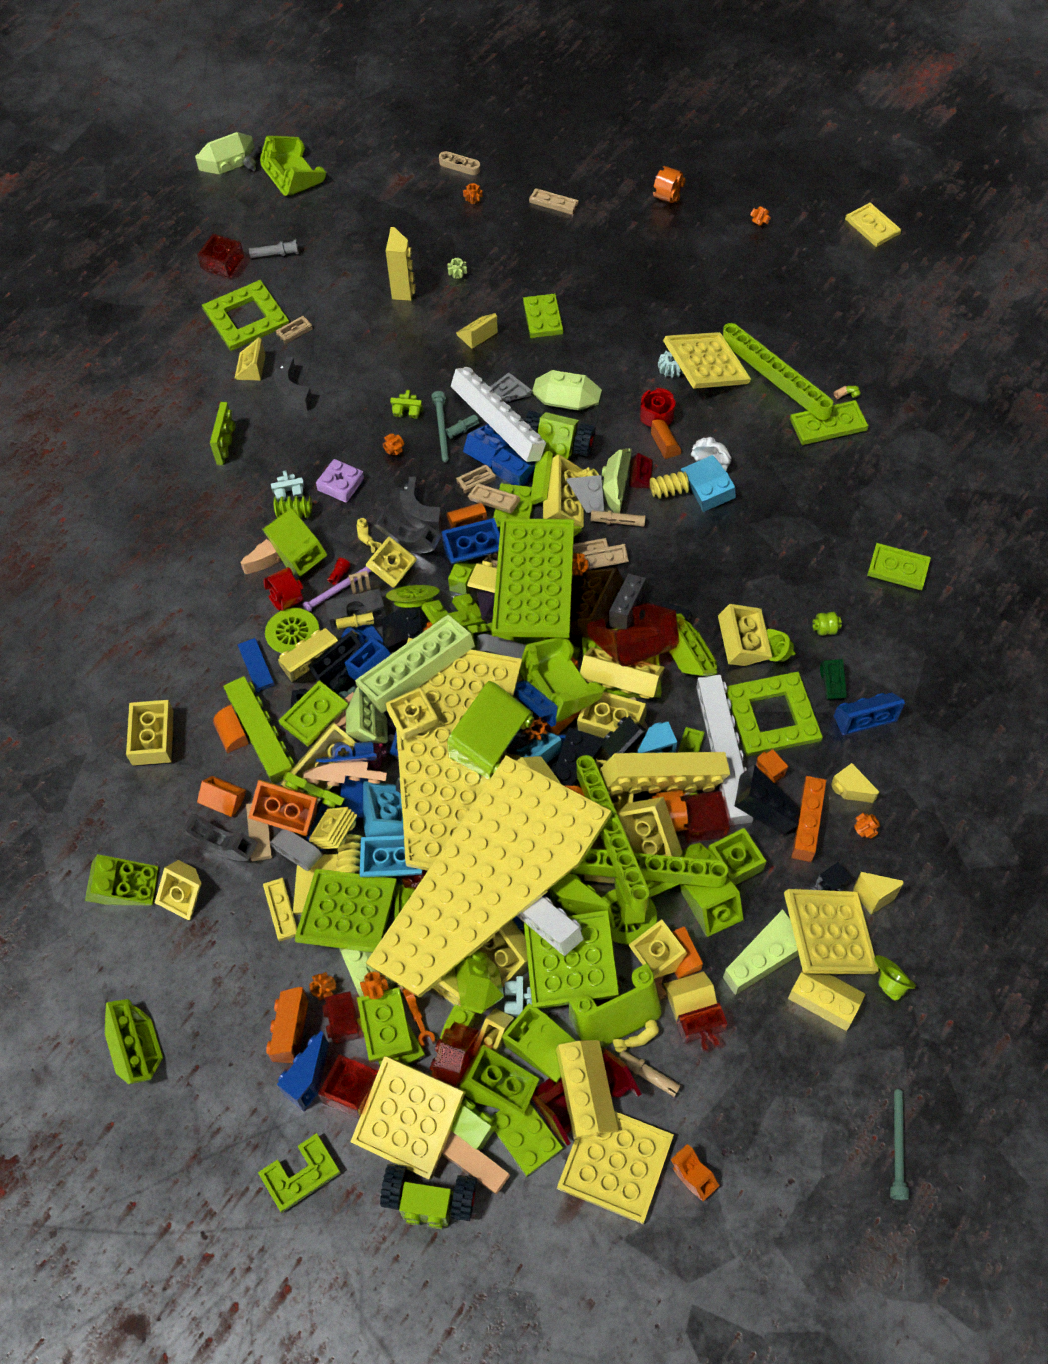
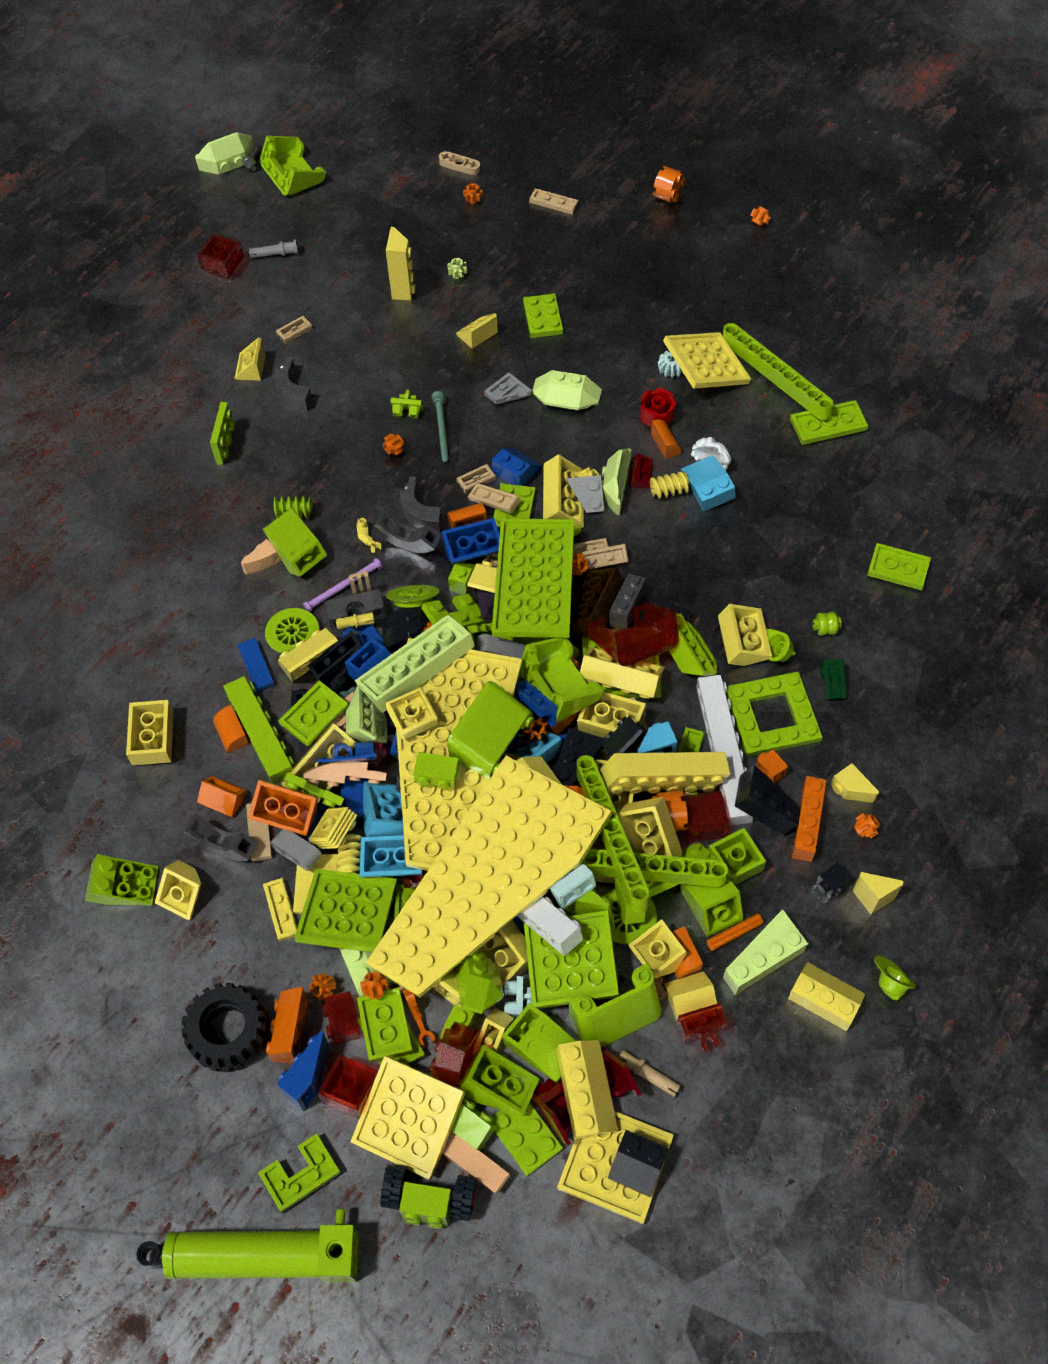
lime wedge [105,999,163,1084] -> none
lime plate [202,280,289,351] -> none
red brick [263,567,303,611] -> none
light aqua hips [271,470,305,501] -> none
lavender brick [316,459,364,502] -> none
red pin [327,558,351,586] -> none
light yellow brick [366,536,417,588] -> none
sand green axle [445,415,479,439] -> none
white brick [451,367,546,462] -> none
blue slope [463,424,512,468] -> none
lime brick [524,410,596,459] -> none
lime tile [530,451,553,505] -> none
tan pin [590,510,645,527] -> none
light yellow arm [613,1020,659,1053] -> none
orange brick [671,1144,719,1201] -> none
light yellow plate [784,889,879,974] -> none
arm [834,385,861,399] -> none
blue slope [834,692,905,736] -> none
light yellow tile [845,203,901,247] -> none
sand green piece [890,1088,909,1200] -> none
none -> lime piece [136,1209,359,1282]
none -> black tyre [181,983,269,1072]
none -> lime brick [413,752,460,789]
none -> light aqua slope [550,864,597,909]
none -> black slope [608,1130,669,1197]
none -> orange axle [706,914,764,951]

